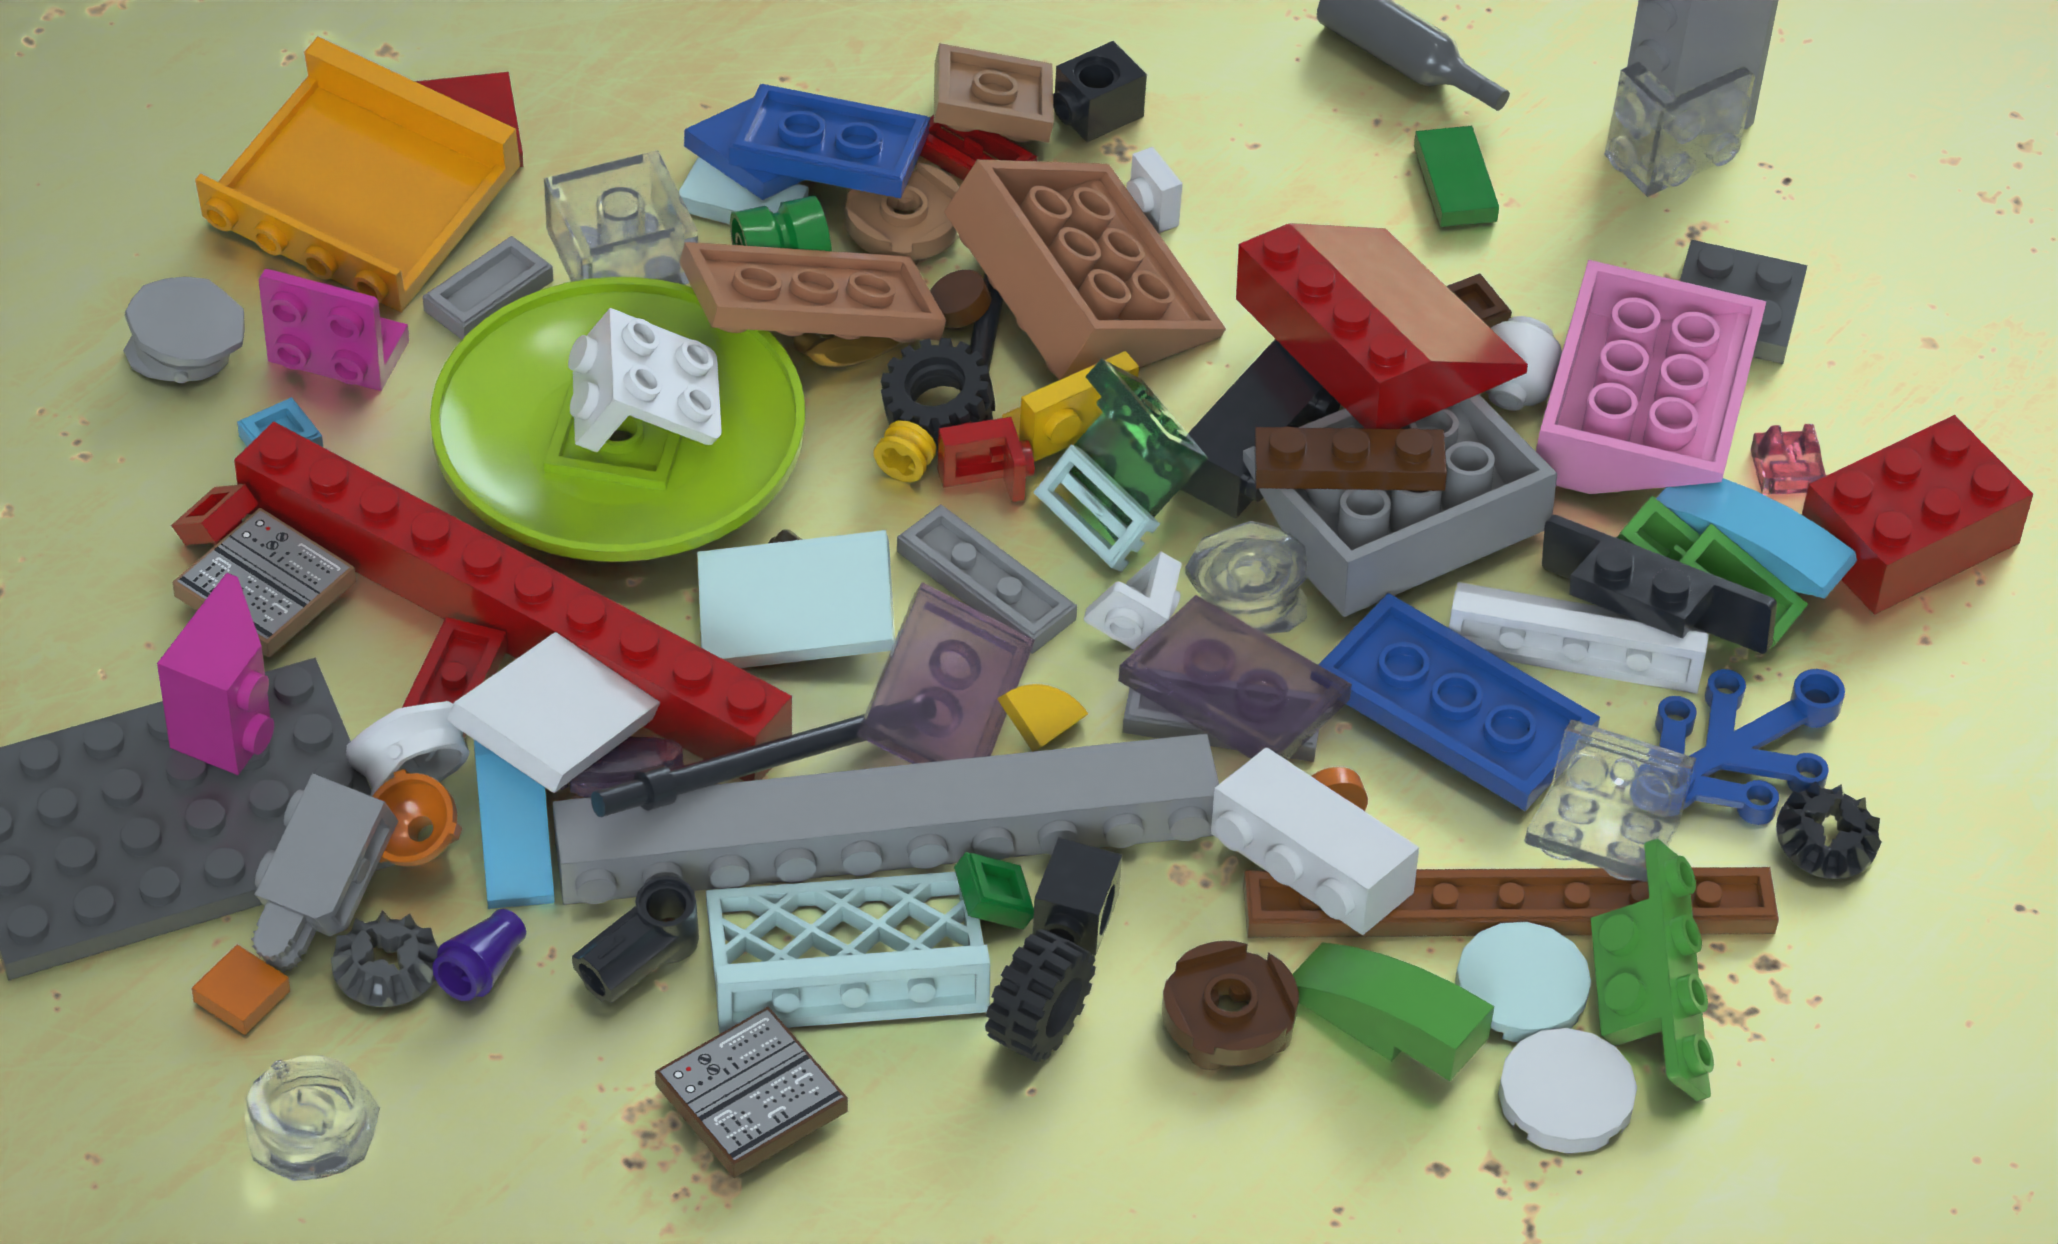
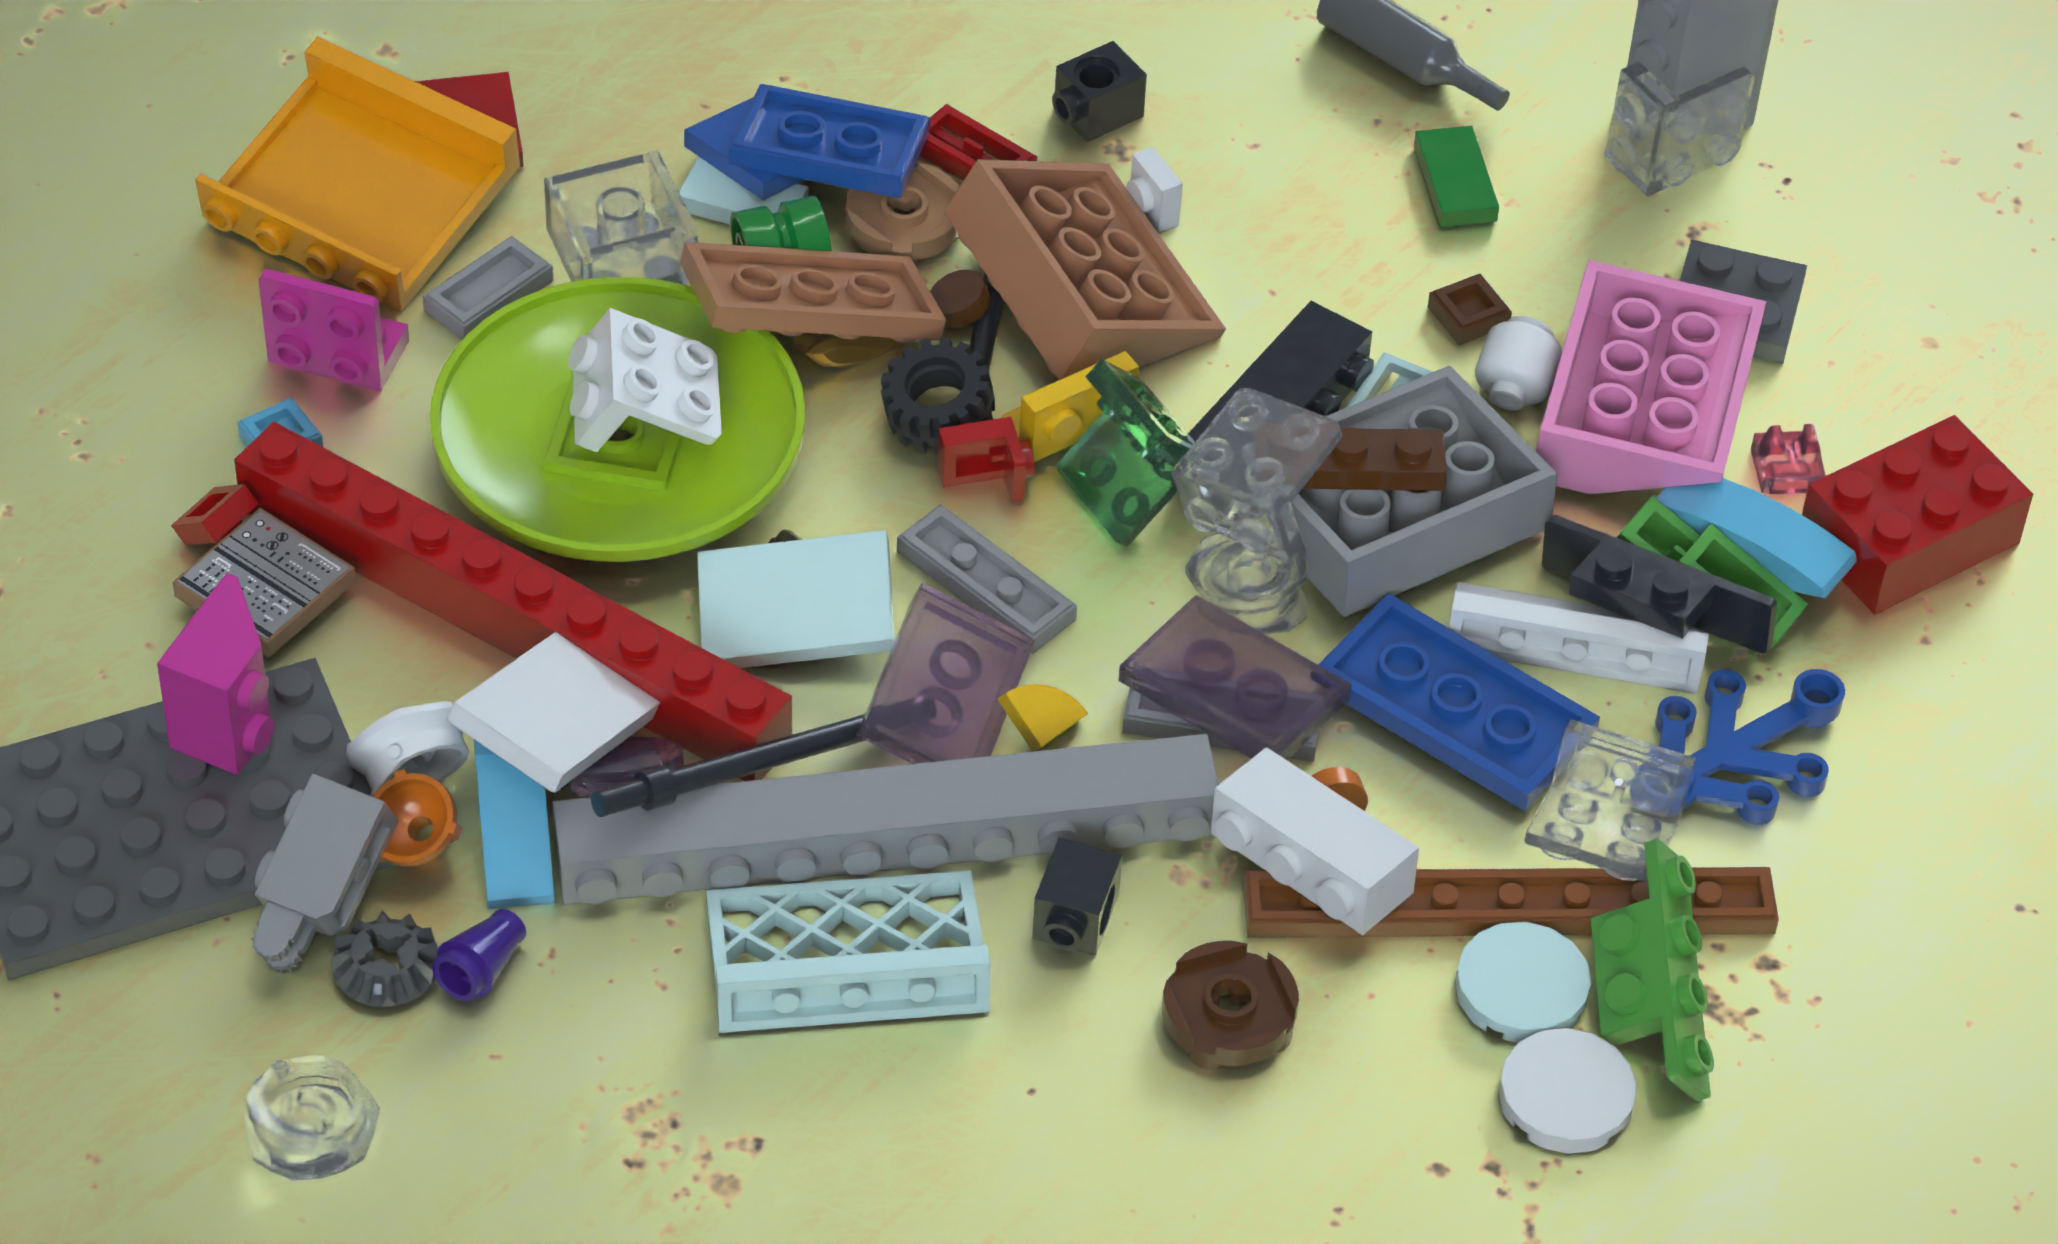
light grey hat [123,277,245,383] -> none
orange tile [192,944,290,1035] -> none
red plate [402,617,508,740] -> none
black piece [572,876,699,1003] -> none
tile [655,1006,848,1178] -> none
yellow bush [874,421,936,482] -> none
medium nougat plate [934,43,1054,143] -> none
green tile [954,852,1034,930] -> none
black tyre [985,929,1096,1062] -> none
light aqua tile [1033,444,1160,572] -> none
white bracket [1084,551,1182,650] -> none
red slope [1236,223,1528,429] -> none
bright green slope [1292,942,1495,1081] -> none
black gear [1776,781,1882,879] -> none
none -> clear bracket [1171,388,1342,561]

